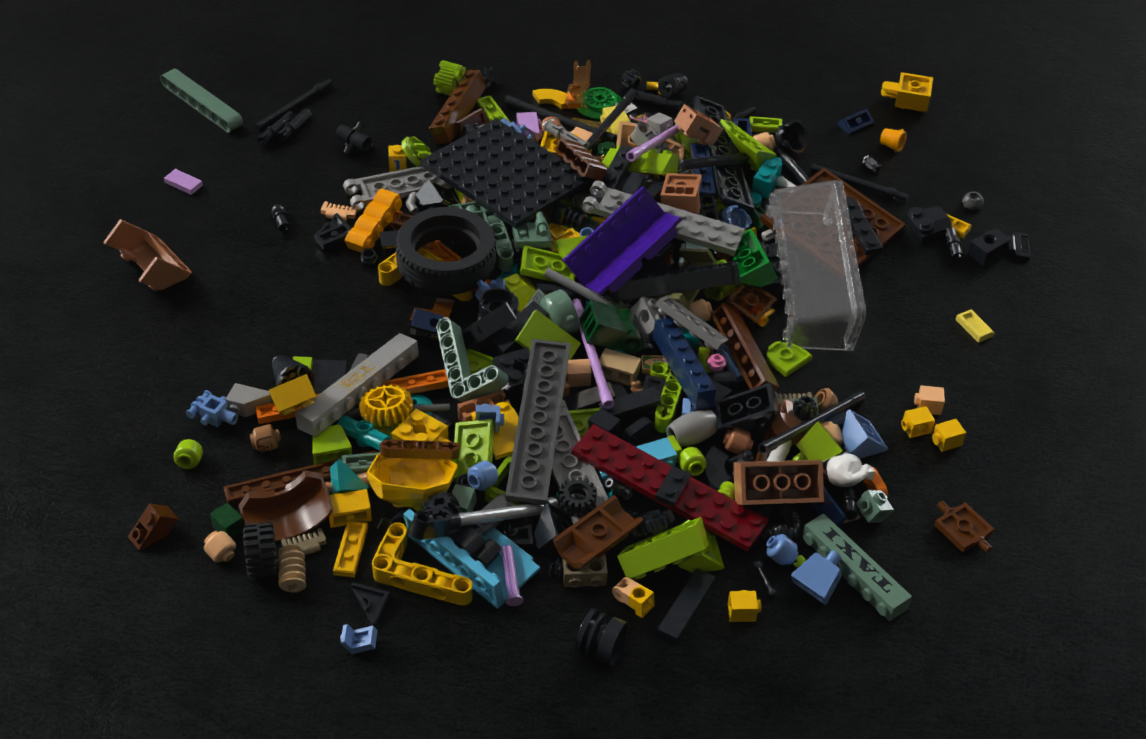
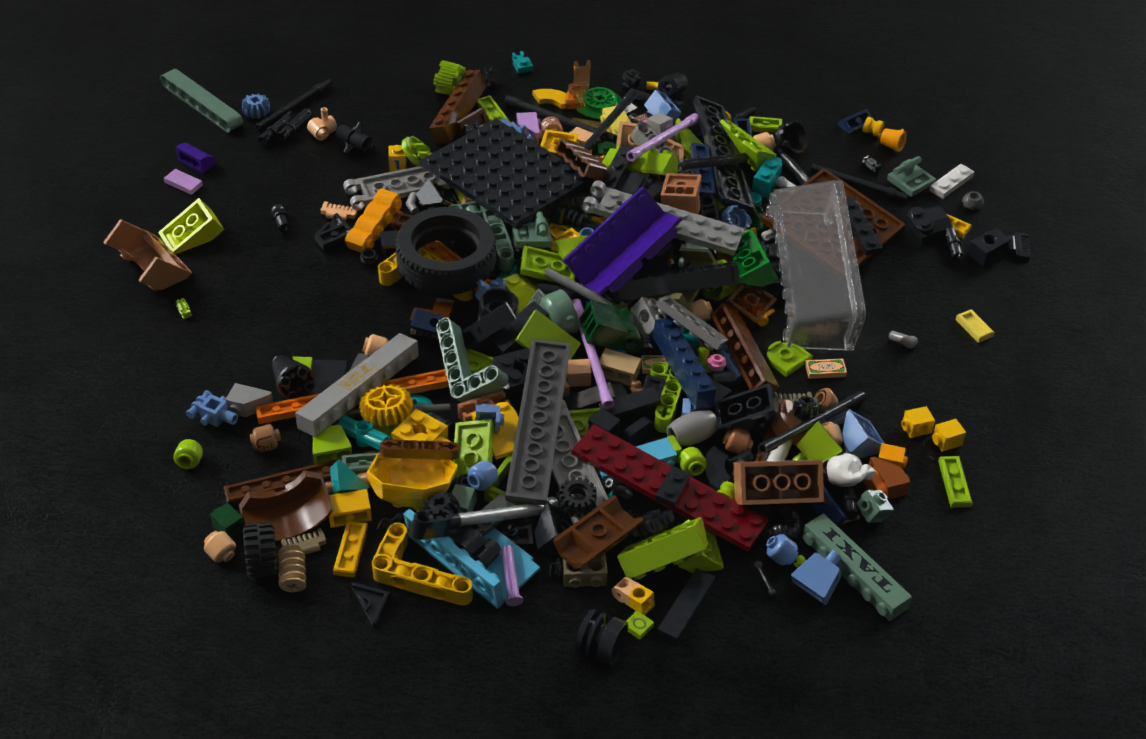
reddish brown slope [128,503,179,550] -> none
yellow slope [269,374,317,416] -> none
medium blue bracket [340,624,377,654] -> none
light grey pin [544,121,589,149] -> none
nougat piece [674,104,723,146] -> none
yellow brick [728,590,761,622] -> none
yellow brick [881,72,933,112] -> none
light nougat brick [914,385,945,415] -> none
reddish brown plate [934,500,994,553] -> none
none -> neon yellow slope [158,198,225,254]
none -> dark purple brick [176,143,217,173]
none -> lime piece [176,298,192,319]
none -> medium blue gear [242,93,270,120]
none -> light nougat piece [307,107,337,141]
none -> light nougat head [362,334,388,356]
none -> teal plate [512,51,533,74]
none -> lime tile [626,611,654,640]
none -> medium blue brick [644,90,682,124]
none -> light nougat tile [805,359,847,379]
none -> yellow wheel [863,117,884,137]
none -> dark orange slope [869,457,910,500]
none -> light orange brick [878,443,908,469]
none -> sand green plate [887,156,936,197]
none -> light grey arm [889,331,918,348]
none -> white plate [929,164,974,199]
none -> lime tile [938,456,972,508]

